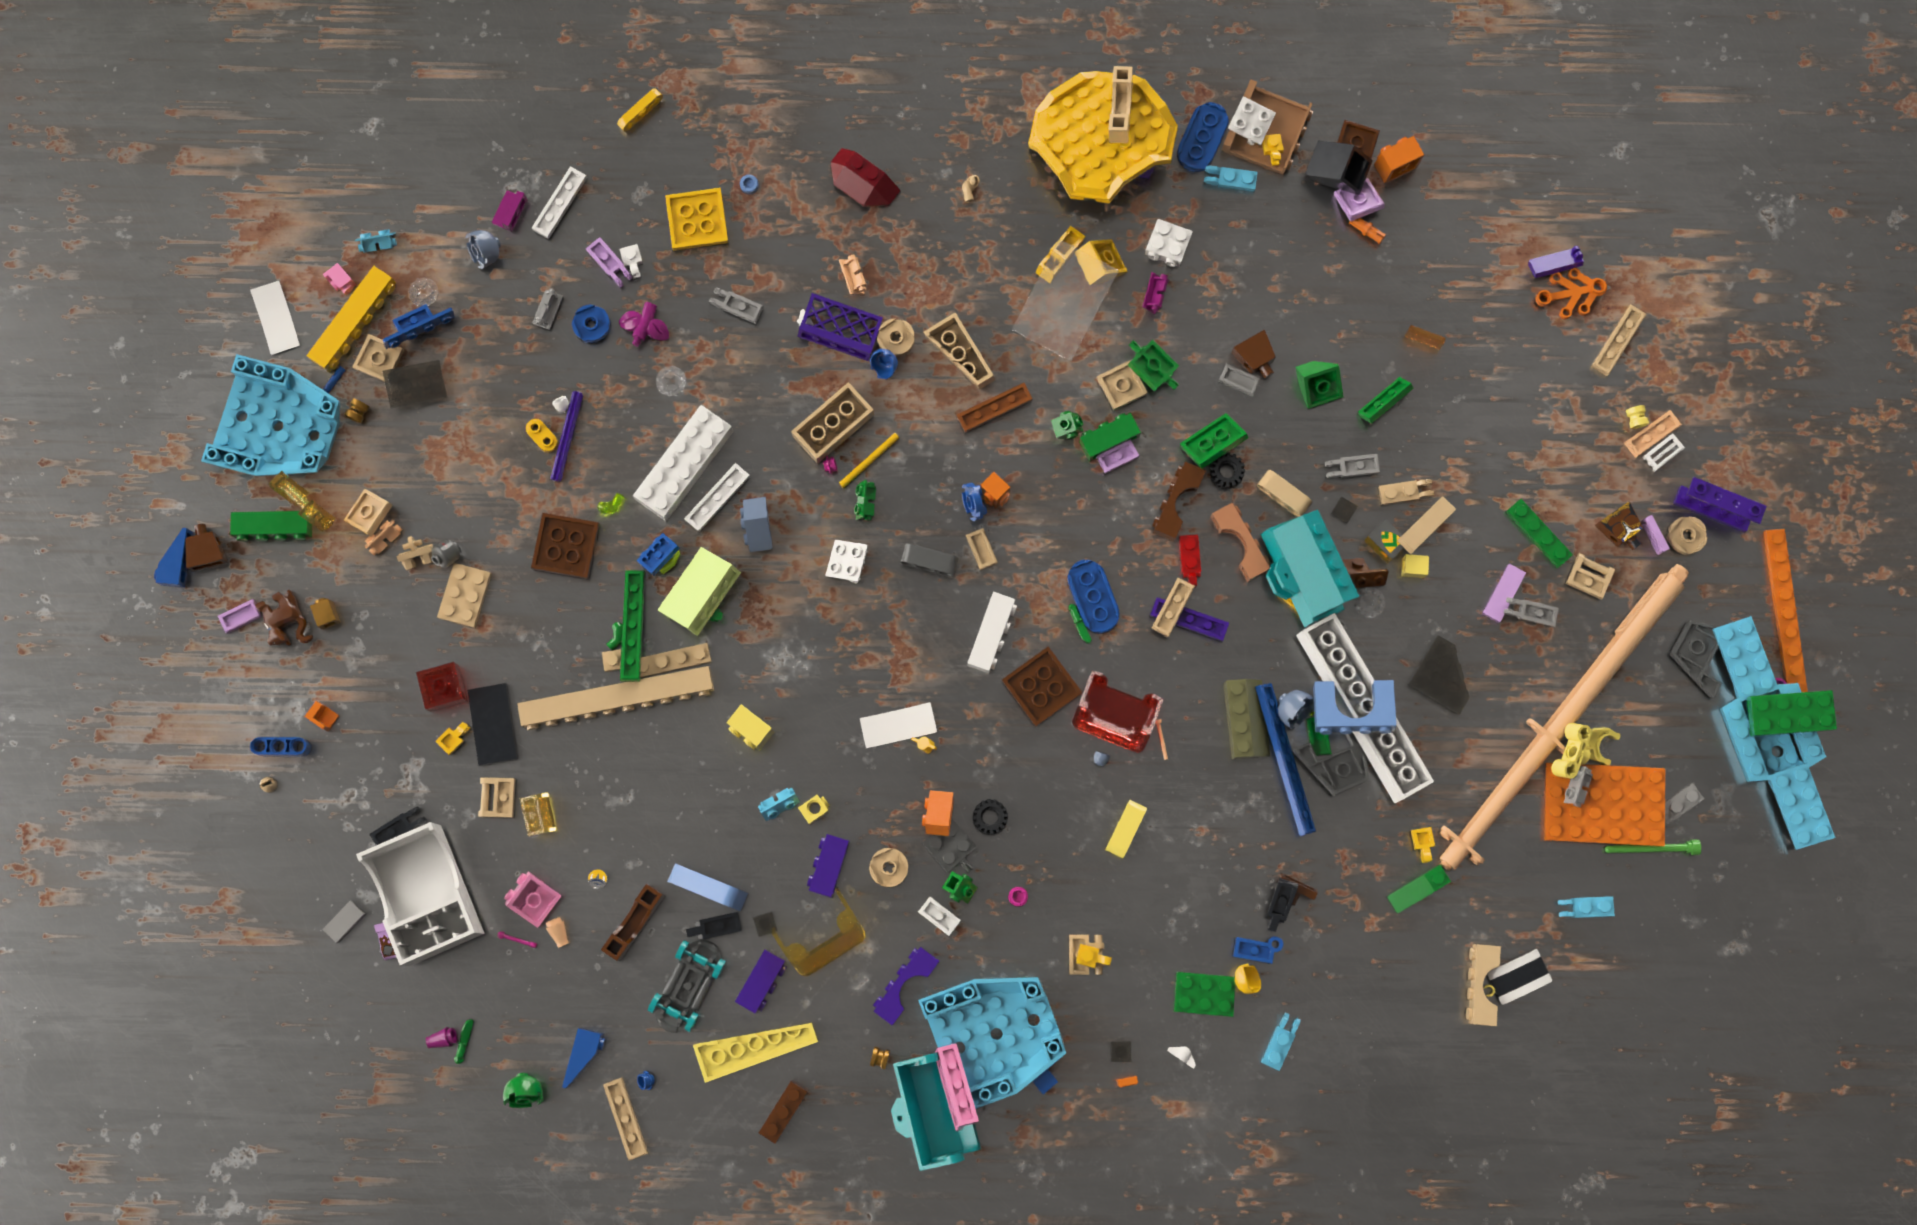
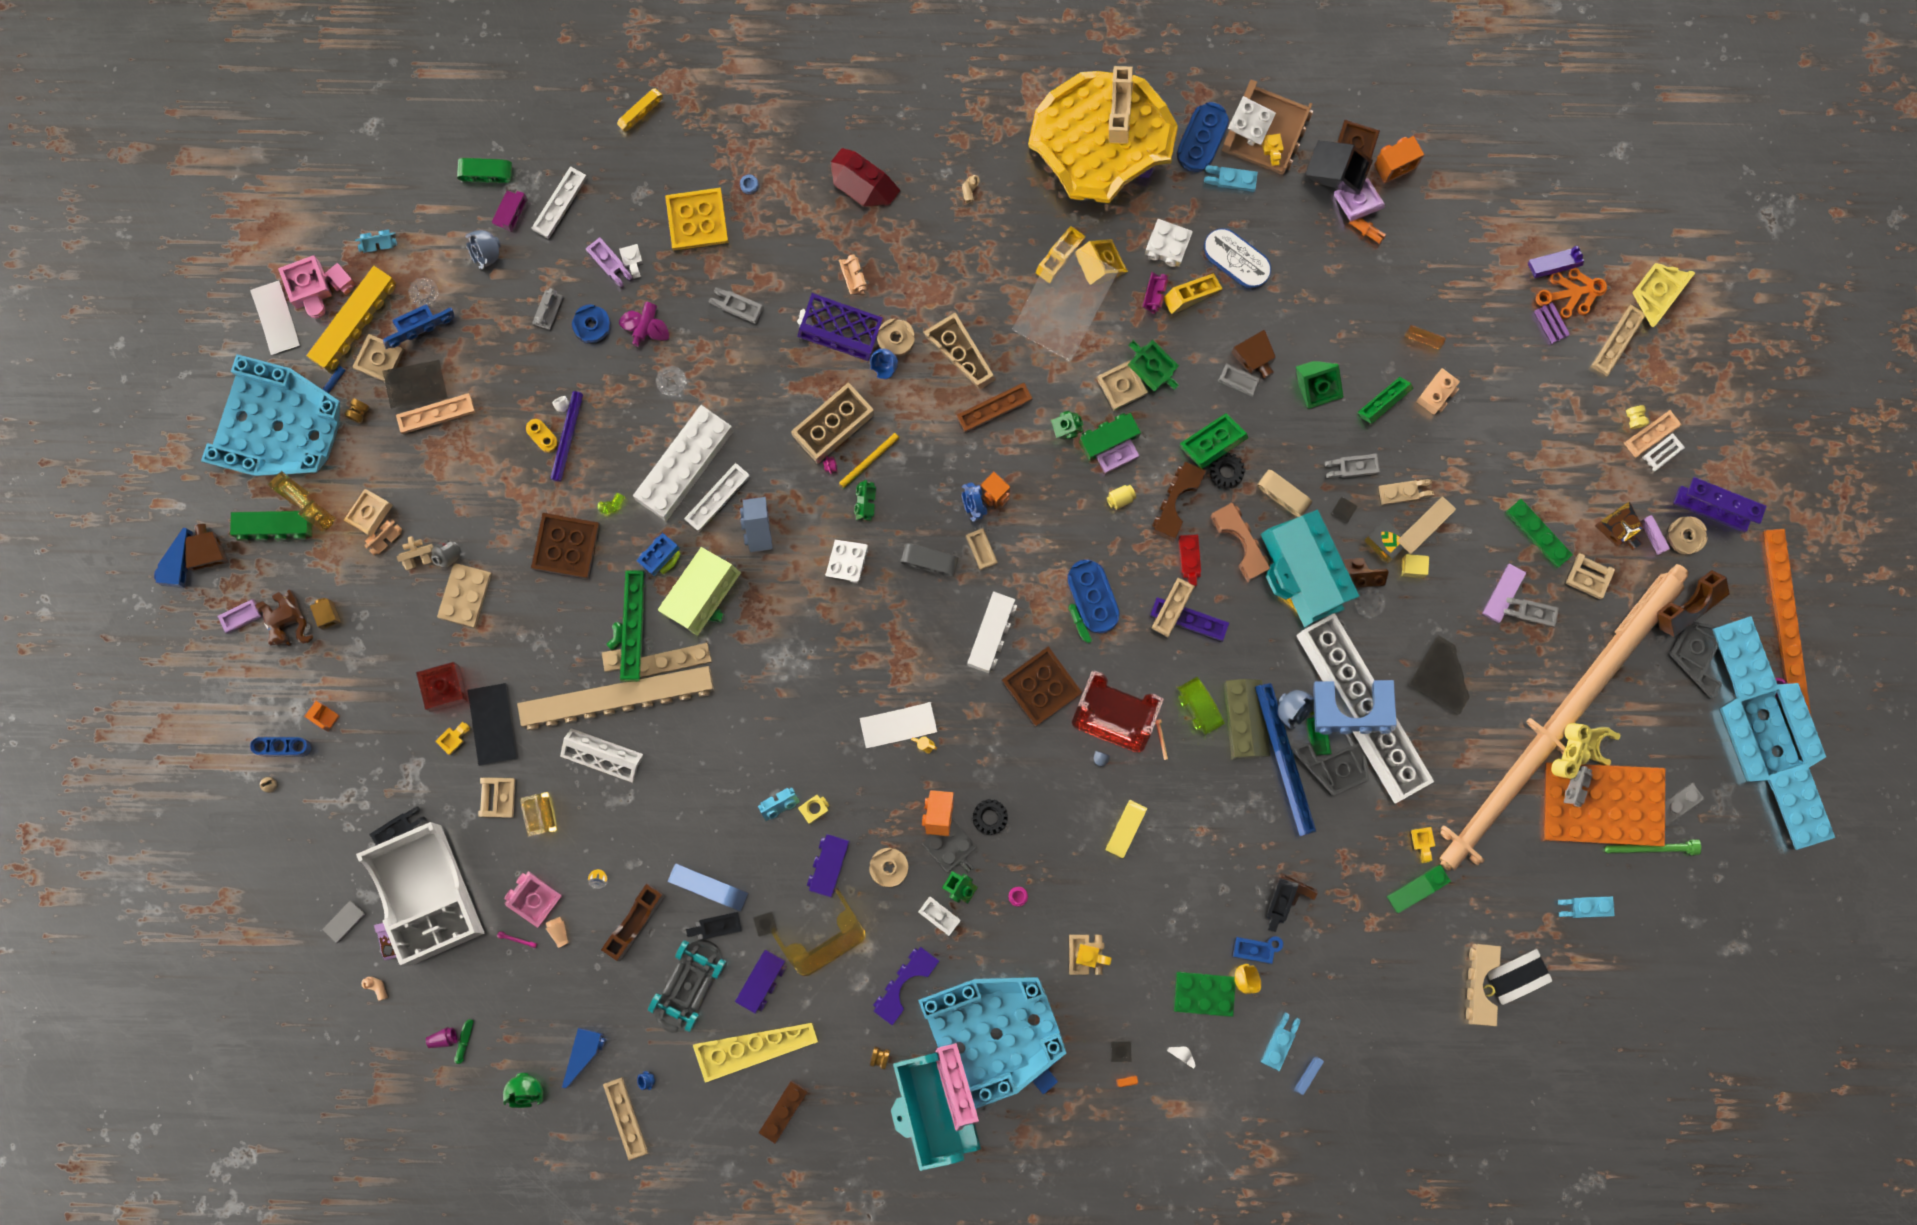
light yellow brick [726,704,775,750] -> none
green brick [1746,690,1837,736] -> none
none -> bright pink brick [278,255,332,319]
none -> light nougat arm [362,977,388,1001]
none -> light nougat plate [396,393,475,434]
none -> green beam [457,158,512,183]
none -> white fence [560,728,643,782]
none -> light yellow brick [1107,485,1136,510]
none -> yellow slope [1163,273,1223,314]
none -> clear neon green brick [1177,677,1225,735]
none -> white tile [1204,228,1271,288]
none -> medium blue tile [1294,1057,1324,1095]
none -> light nougat brick [1416,368,1460,415]
none -> medium lavender tile [1534,302,1570,344]
none -> light yellow wing [1632,263,1695,327]
none -> reddish brown arch [1657,570,1730,637]

